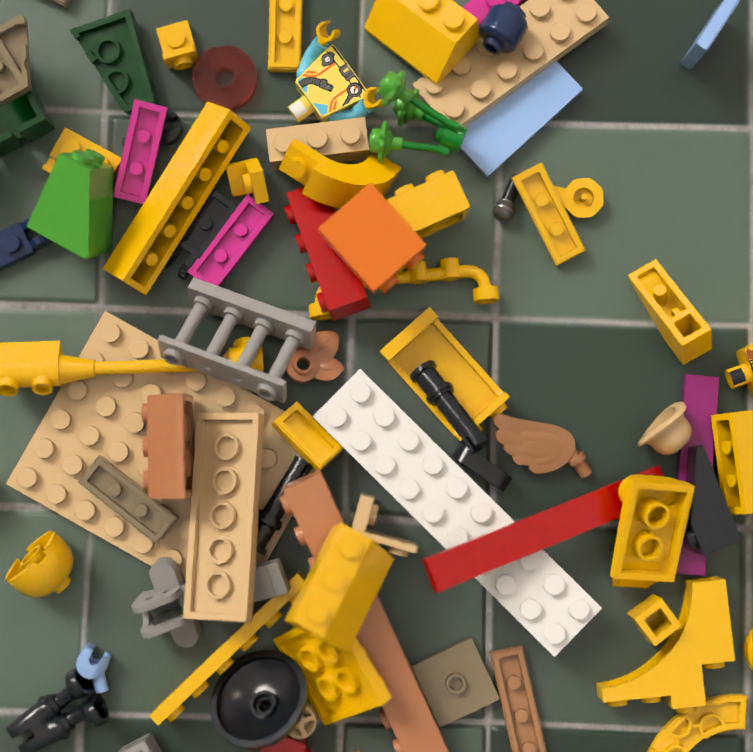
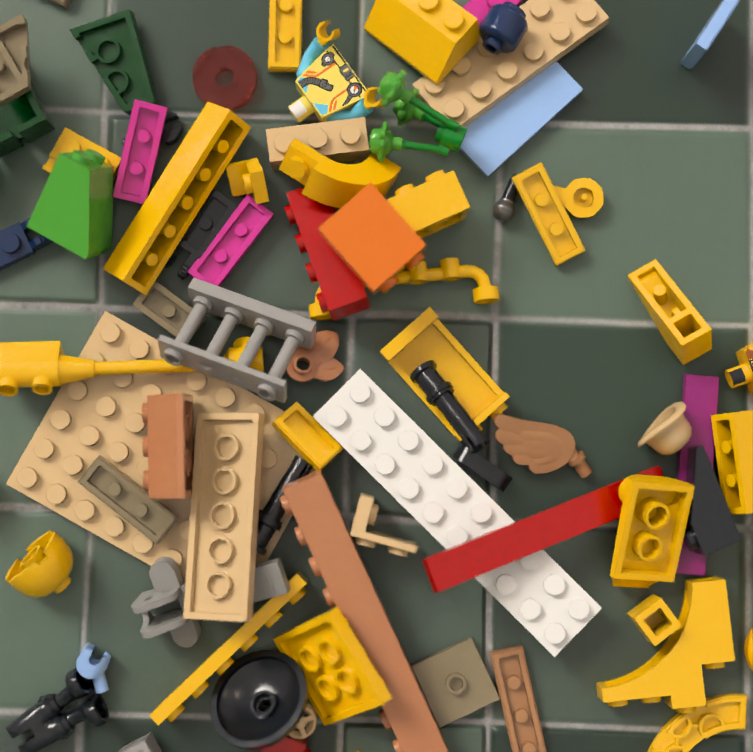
yellow bracket [156,20,200,70] -> none
yellow slope [285,523,394,654] -> none
none -> dark tan plate [132,281,207,339]

